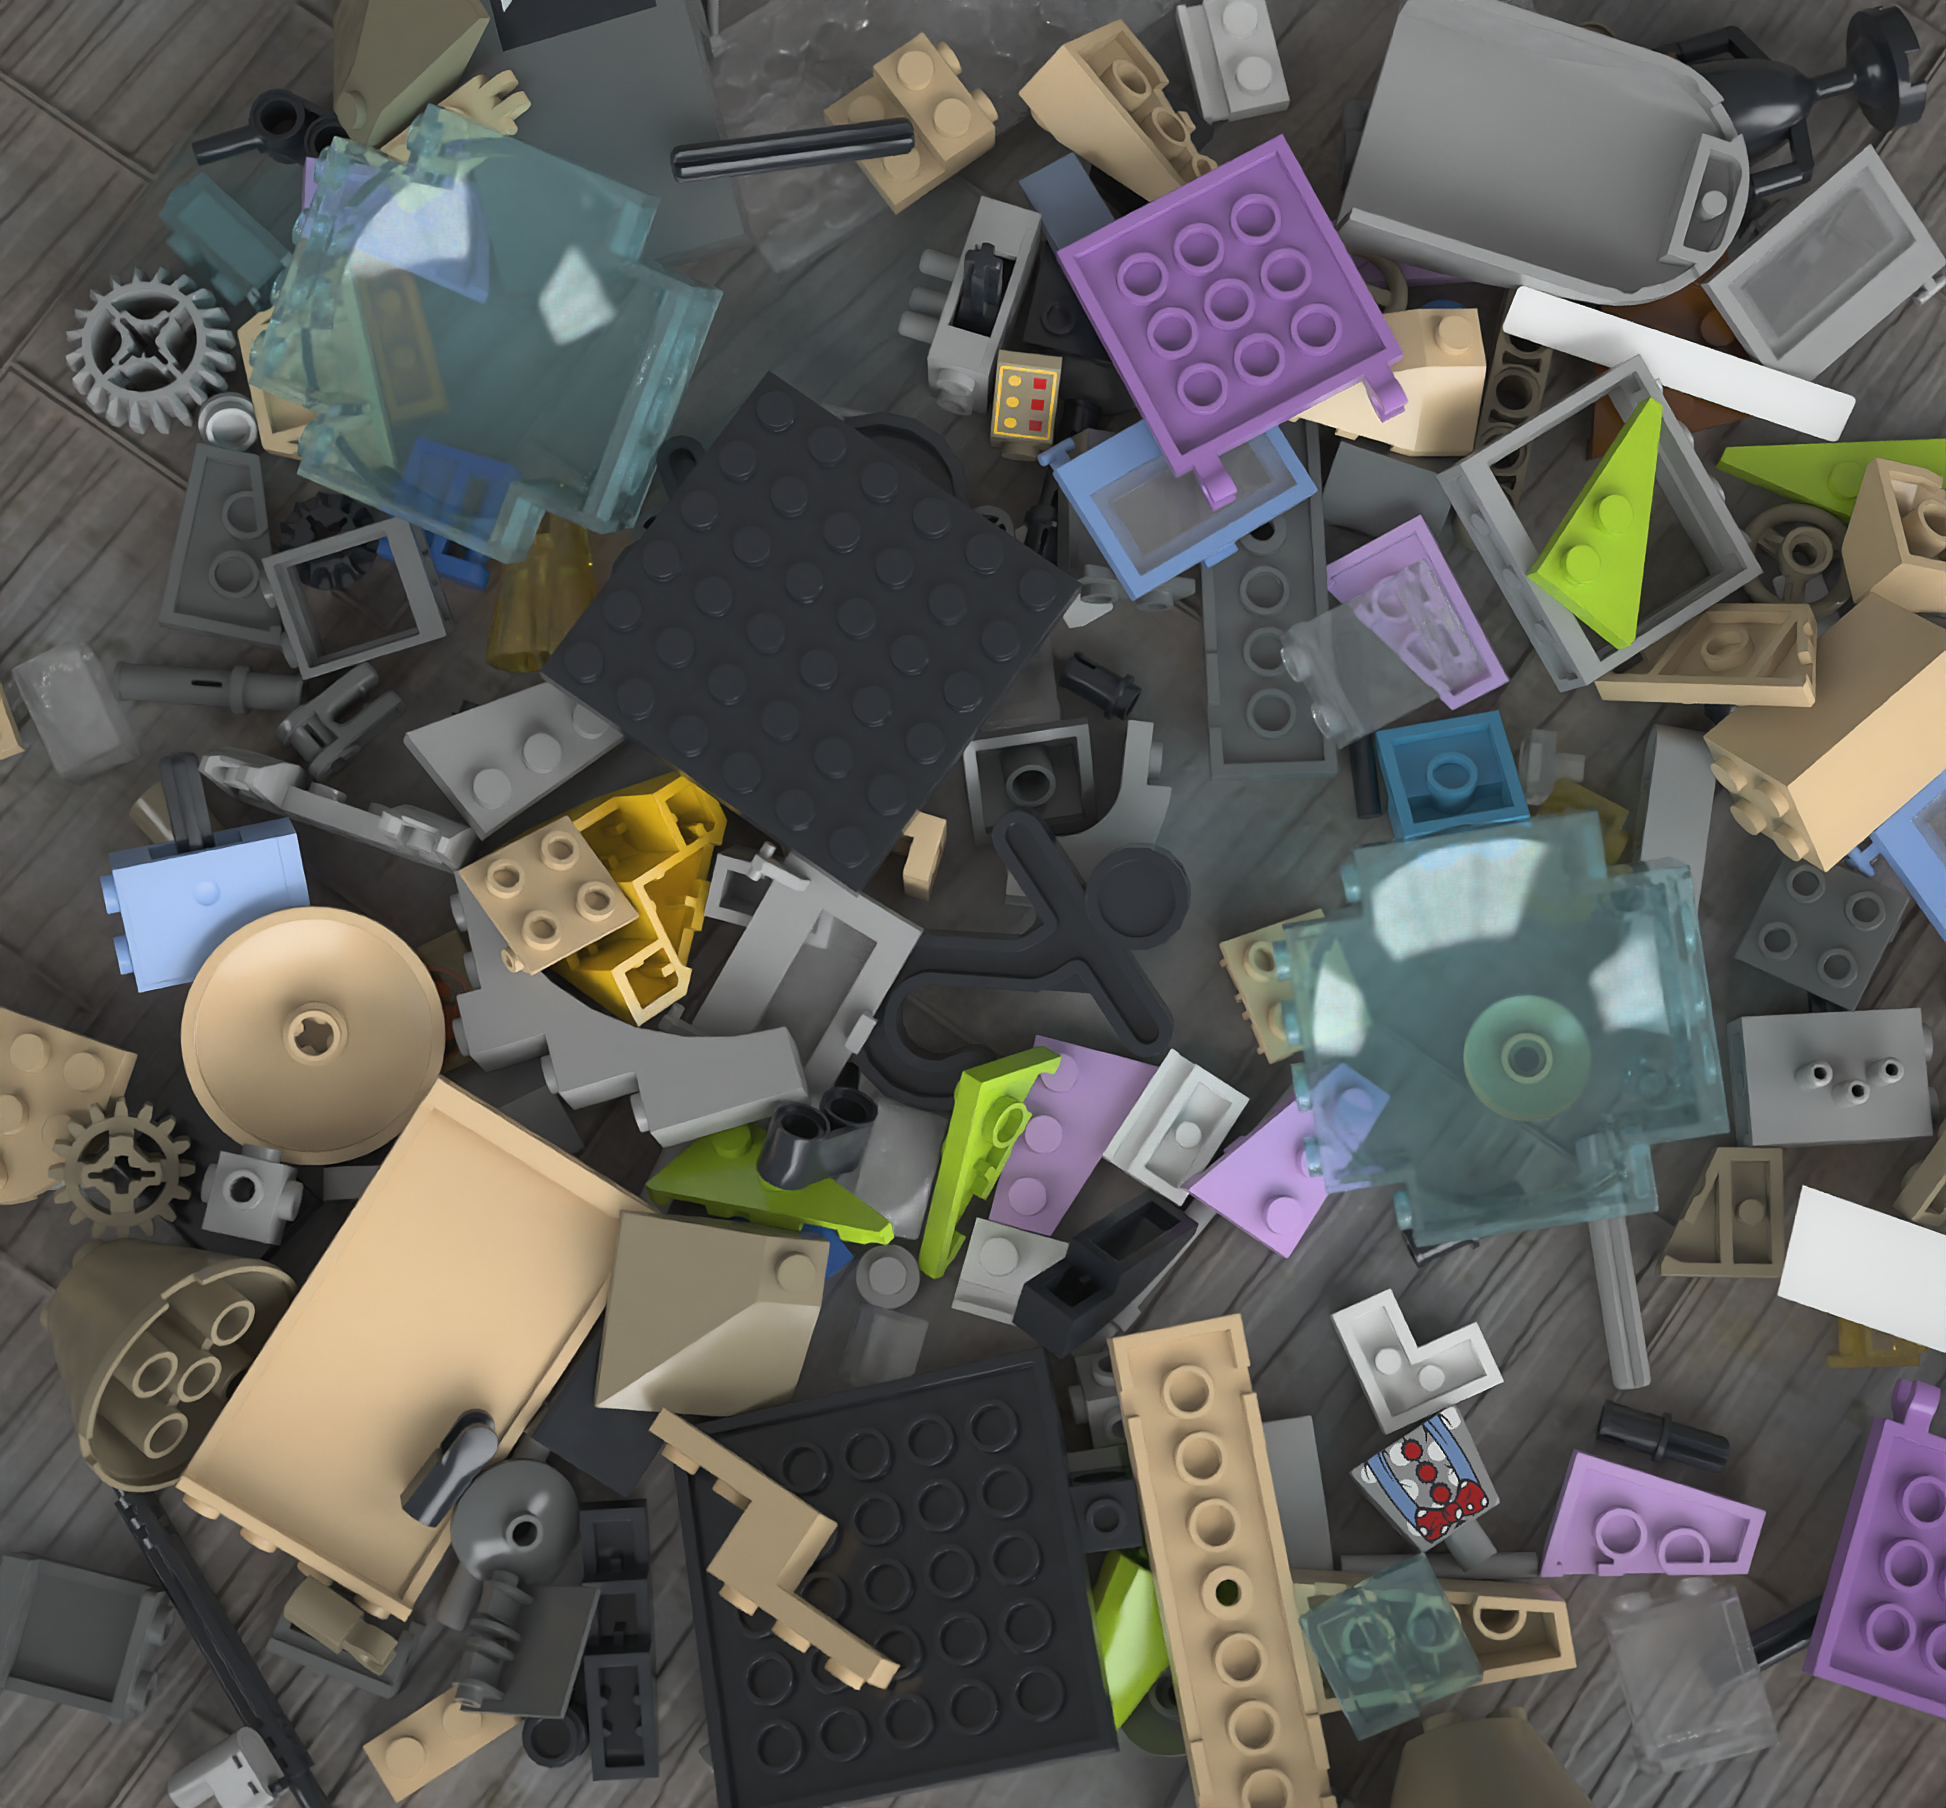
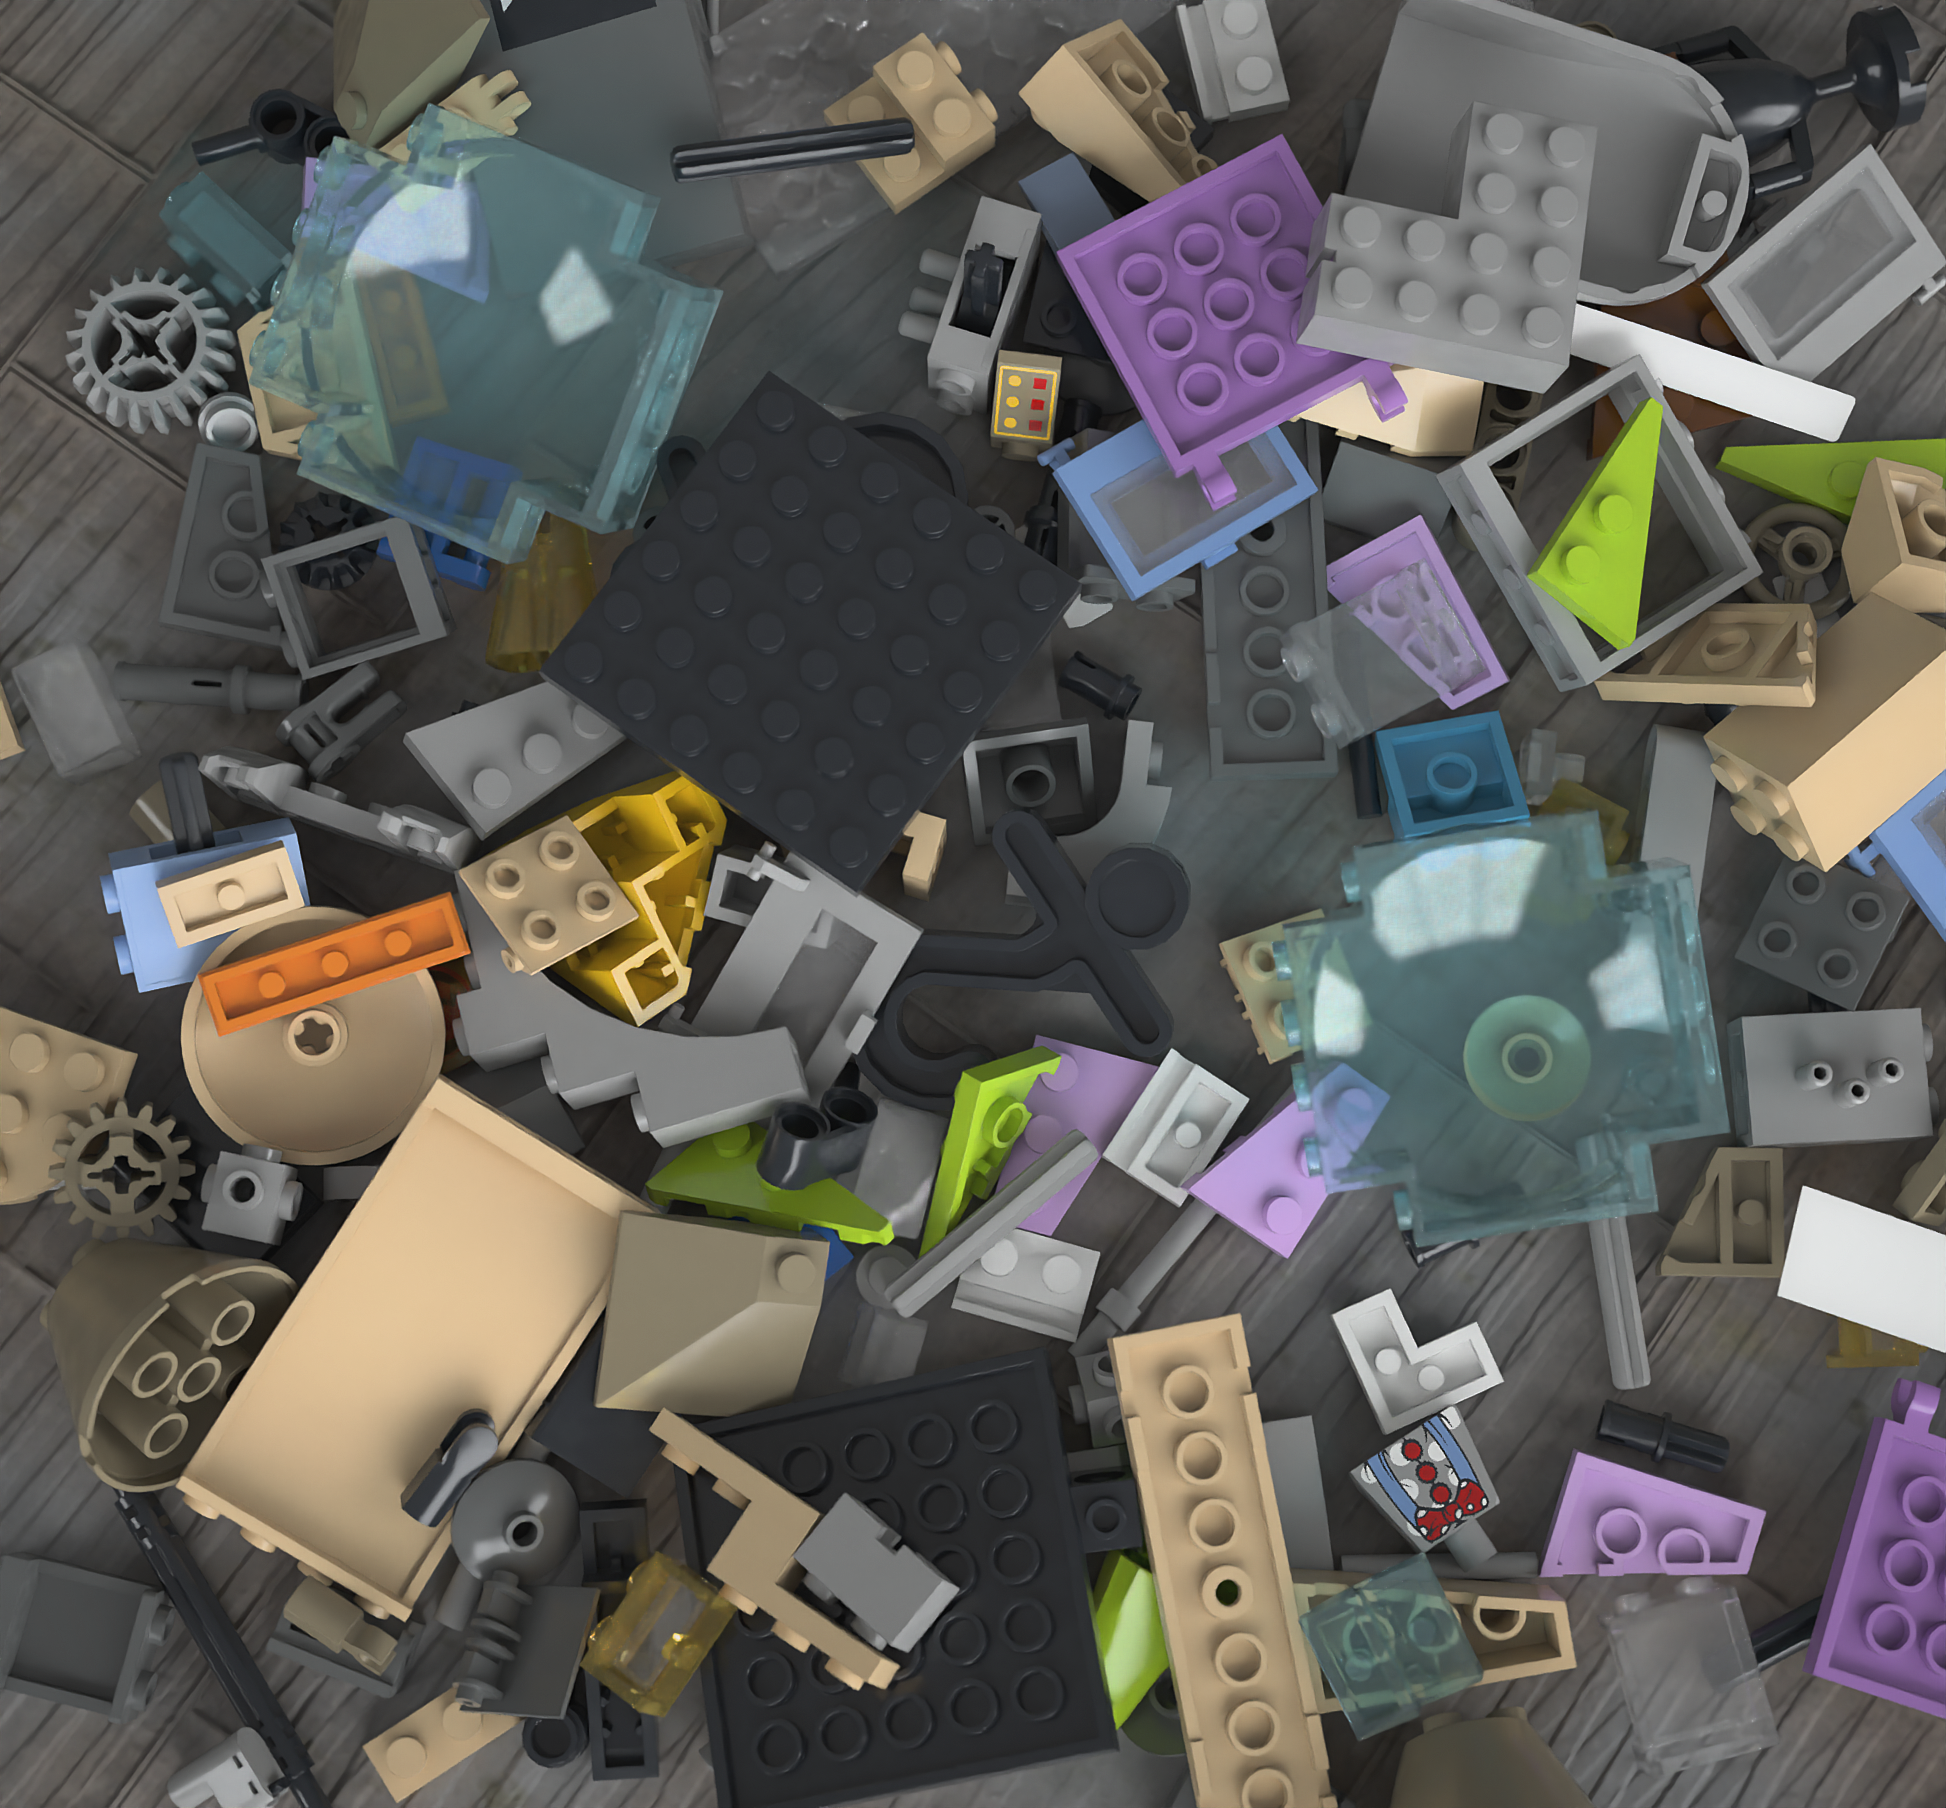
black slope [1012,1188,1199,1360] -> none
none -> tan plate [155,840,305,948]
none -> orange tile [197,891,471,1037]
none -> clear yellow window [580,1551,738,1718]
none -> light grey brick [793,1493,960,1652]
none -> light grey axle [884,1129,1098,1318]
none -> light grey piece [1296,100,1598,394]

